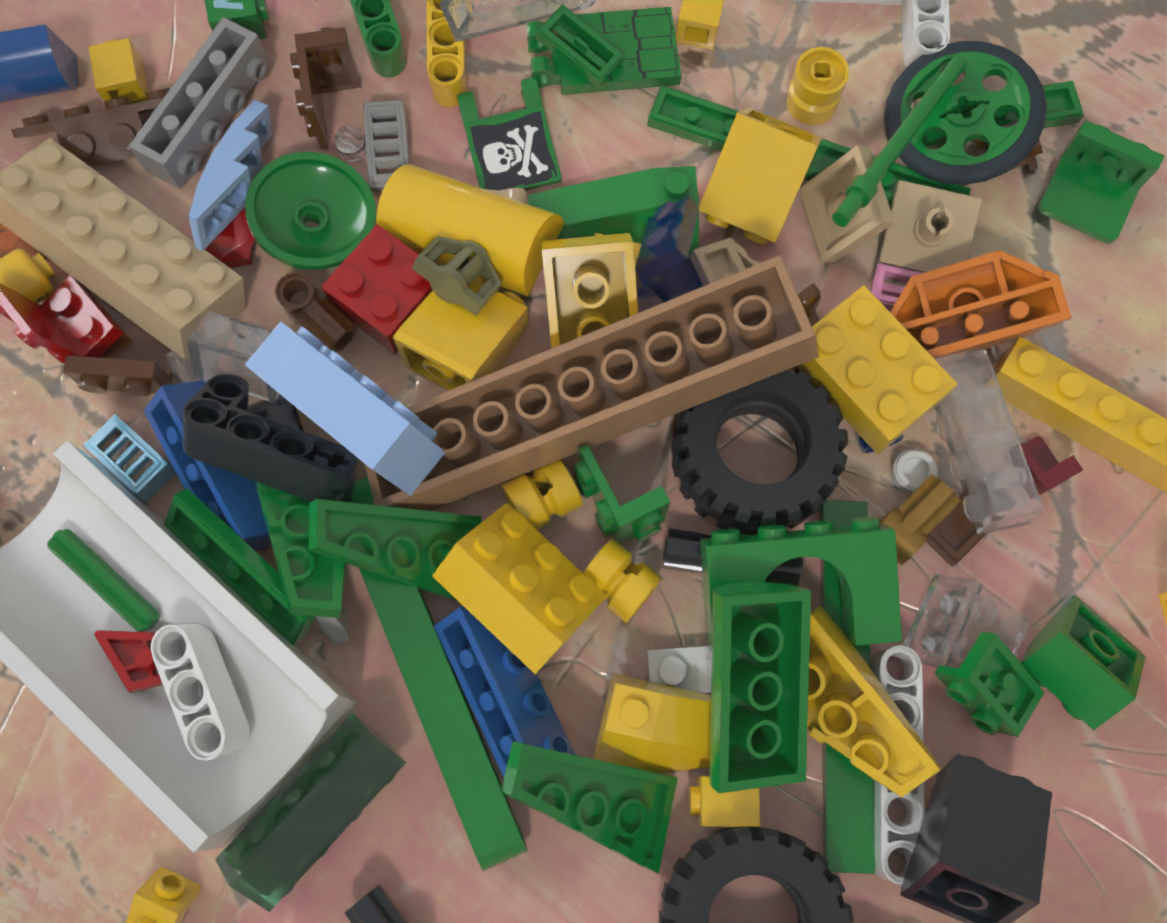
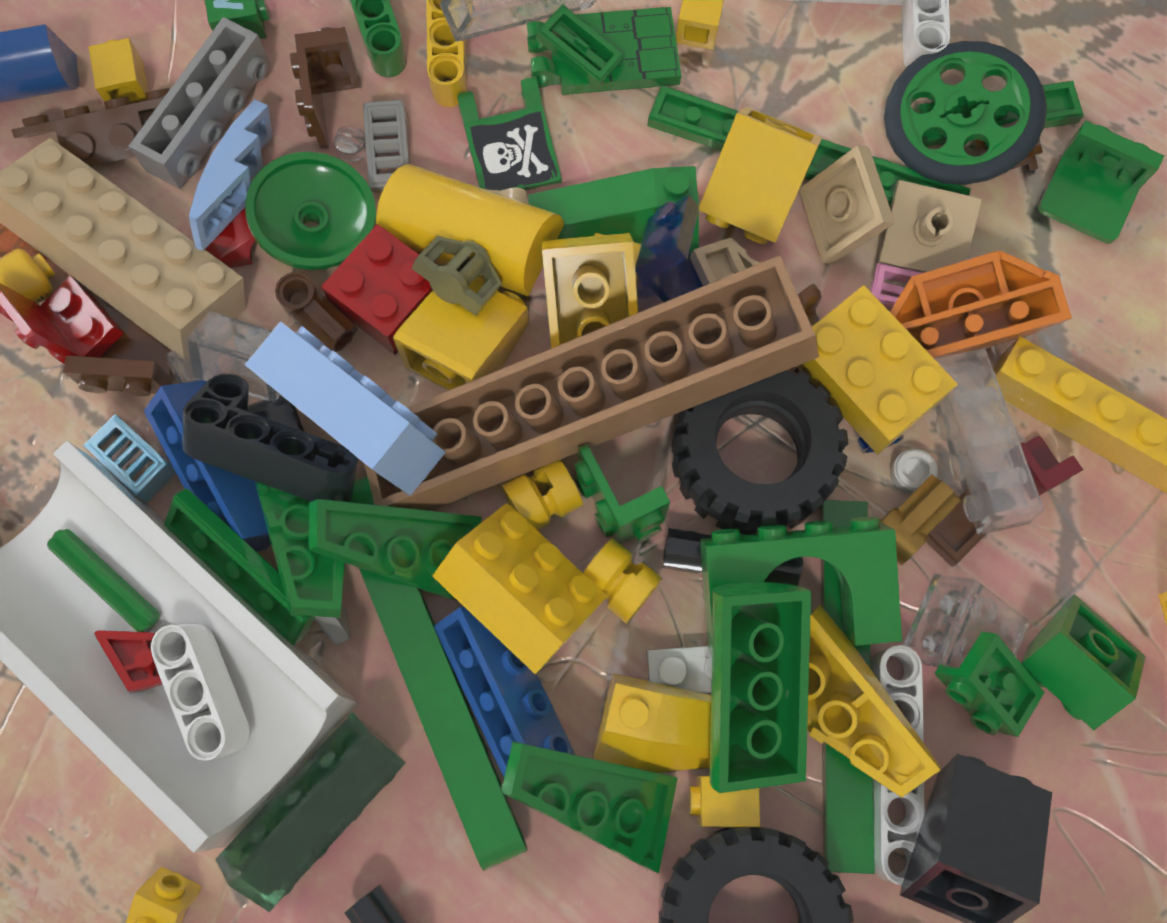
yellow wheel [786,47,850,125] -> none
green bar [832,55,967,227] -> none

